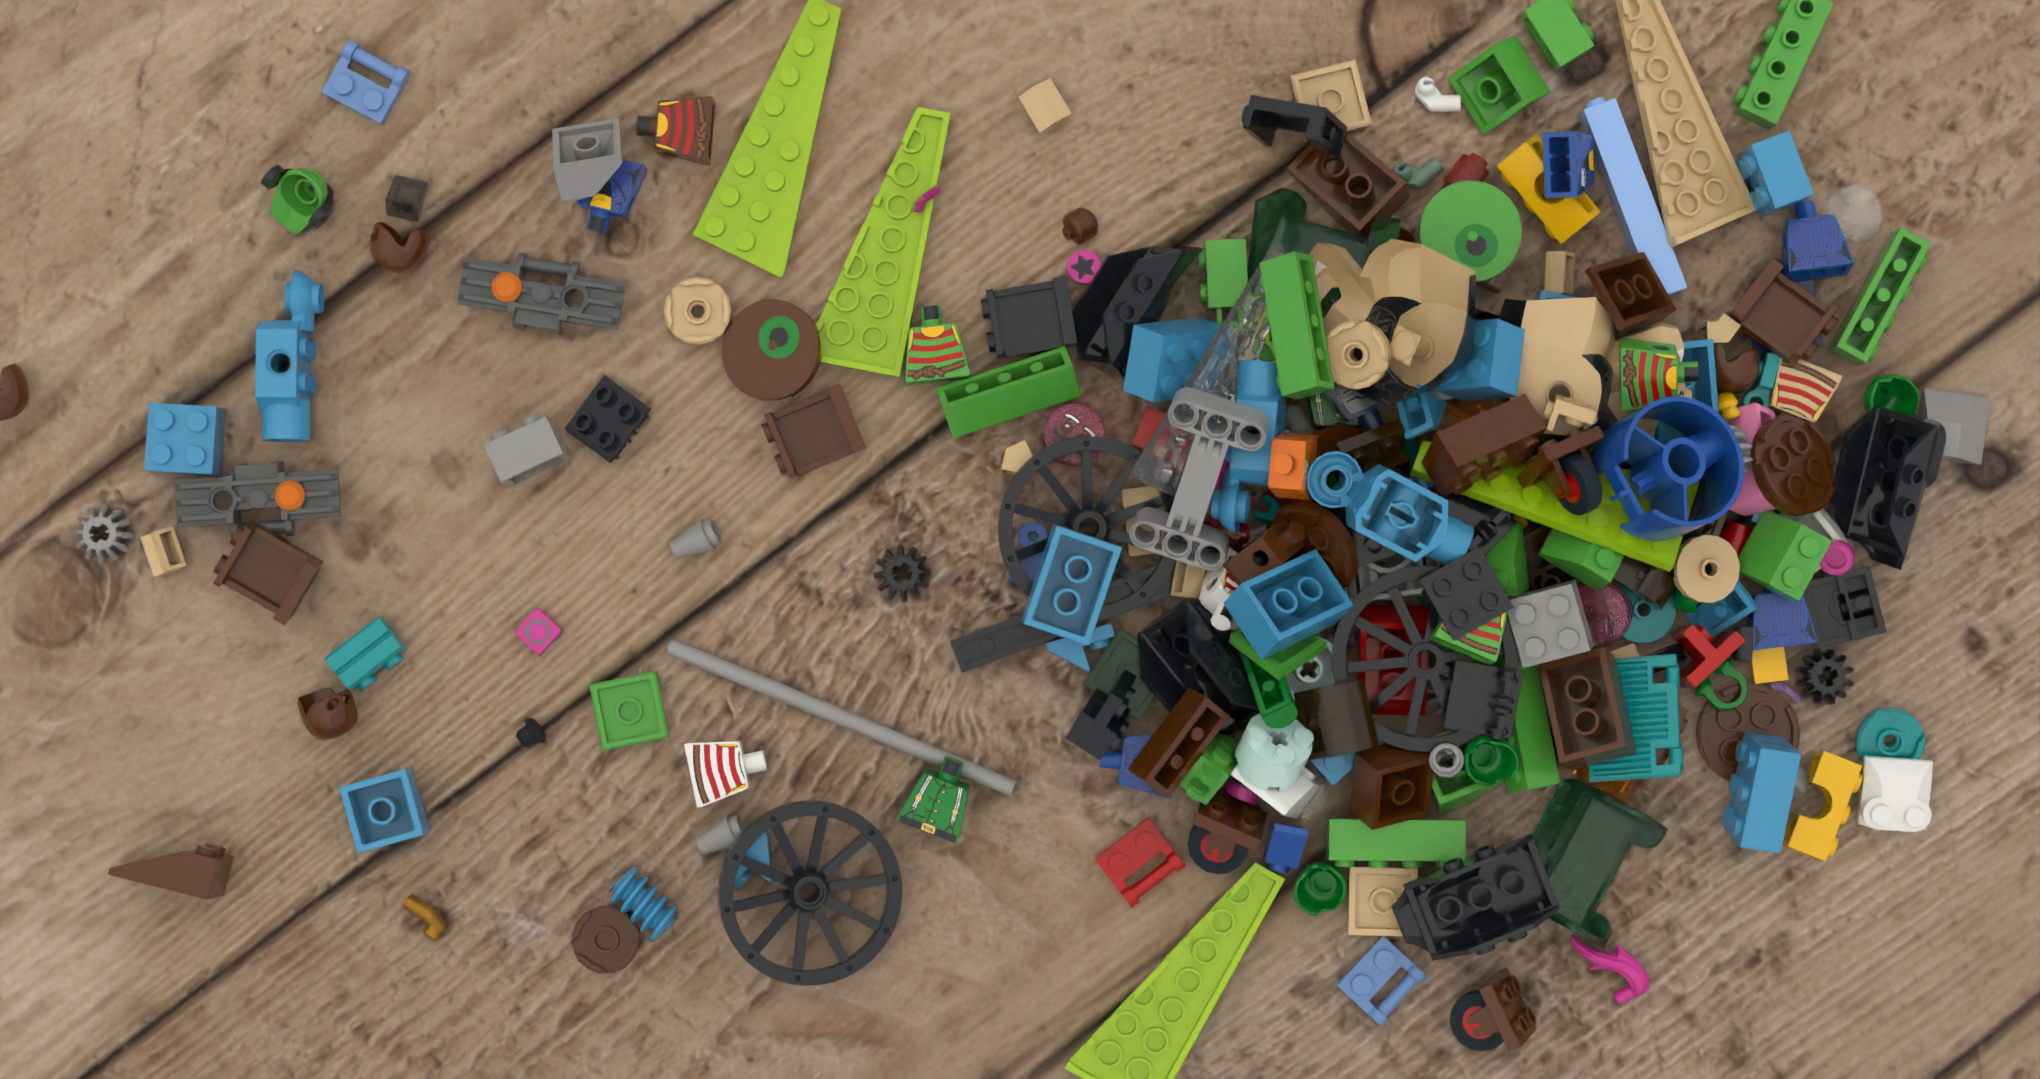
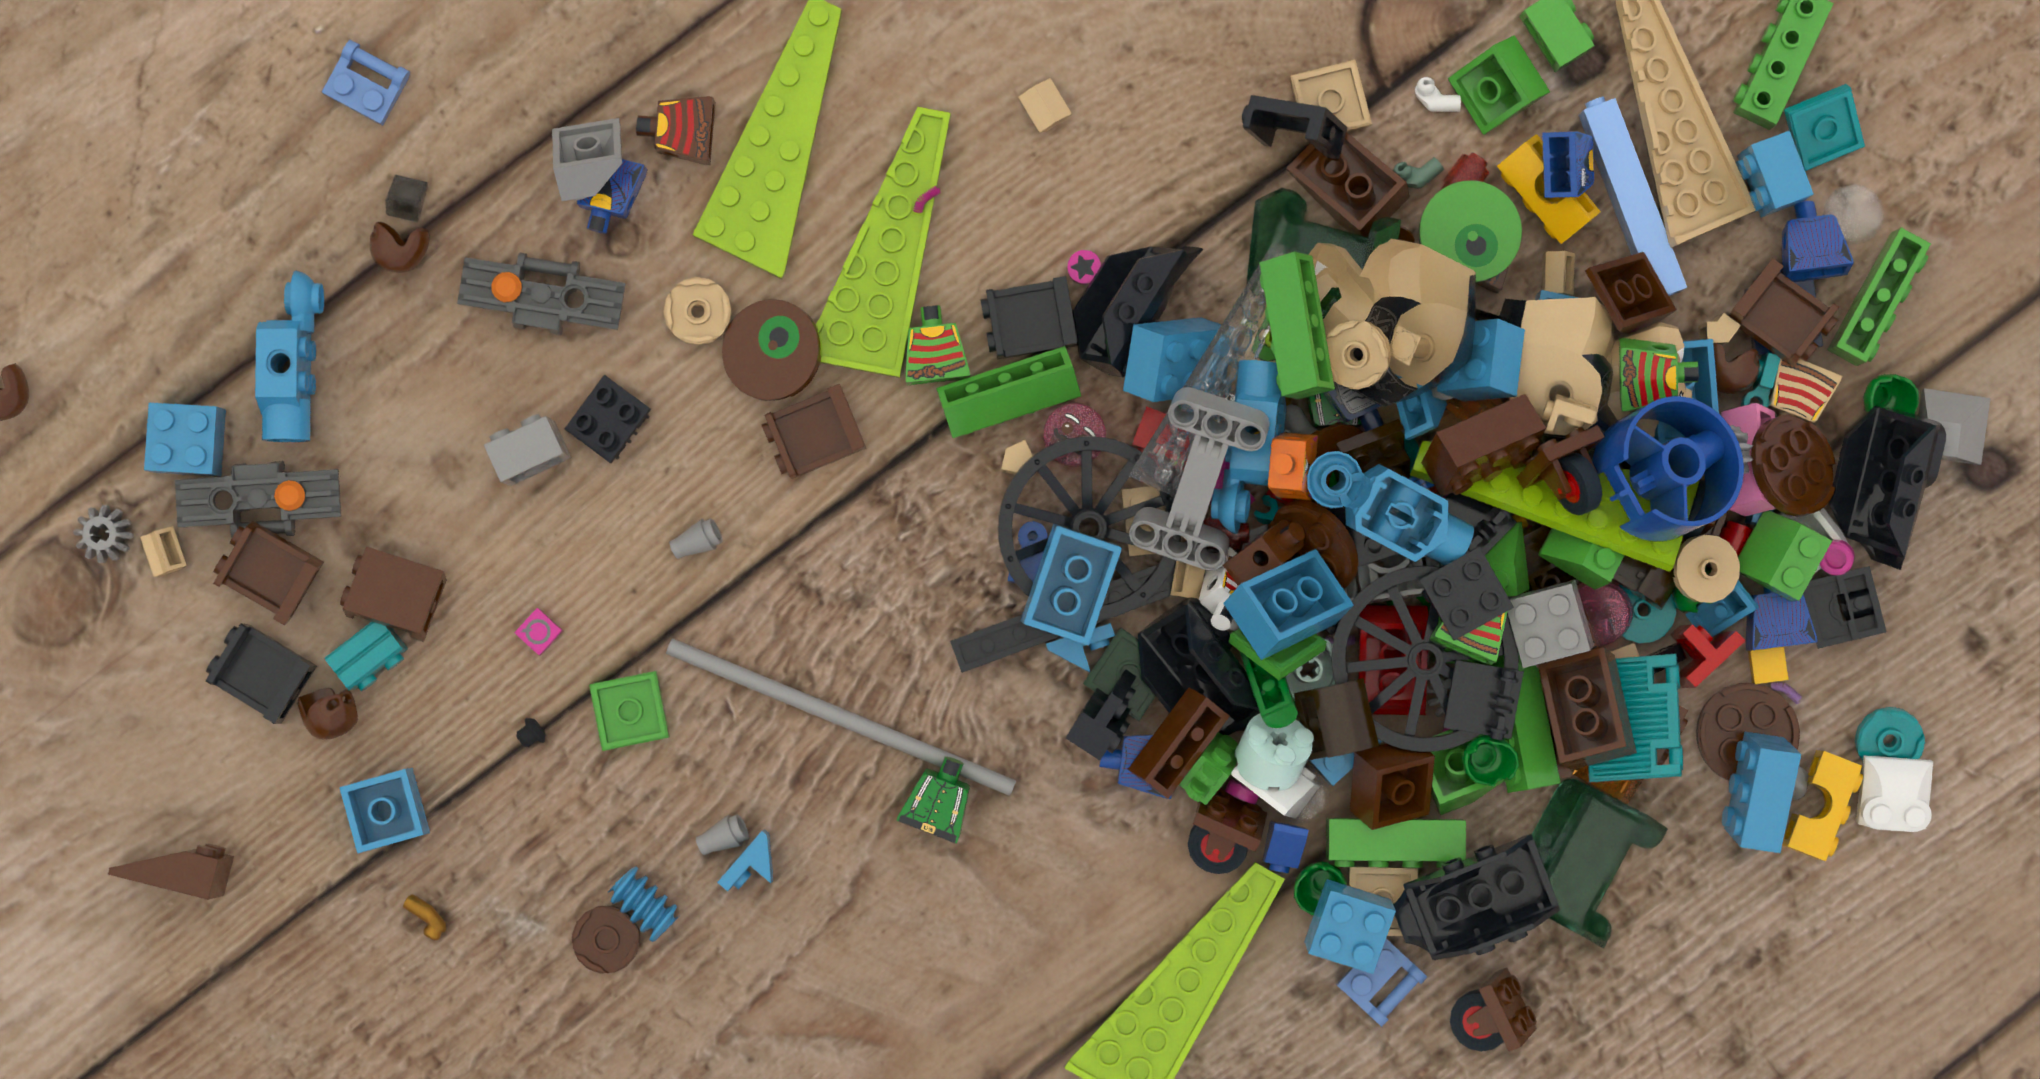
bright green cap [261,165,334,234] -> none
white torso [684,741,767,808] -> none
black wheel [718,800,902,986] -> none
black gear [874,545,932,602] -> none
reddish brown piece [1062,208,1098,245] -> none
red plate [1095,818,1185,908] -> none
bright green brick [1198,239,1249,332] -> none
light grey cone [1429,743,1464,778] -> none
dark pink piece [1571,934,1650,1004] -> none
green piece [1694,657,1748,711] -> none
yellow arm [1718,392,1740,422] -> none
black tile [1732,627,1753,661] -> none
black gear [1795,648,1854,705] -> none
none -> black panel [205,623,317,724]
none -> reddish brown panel [340,547,447,642]
none -> dark azure brick [1304,879,1396,974]
none -> teal tile [1784,84,1865,171]

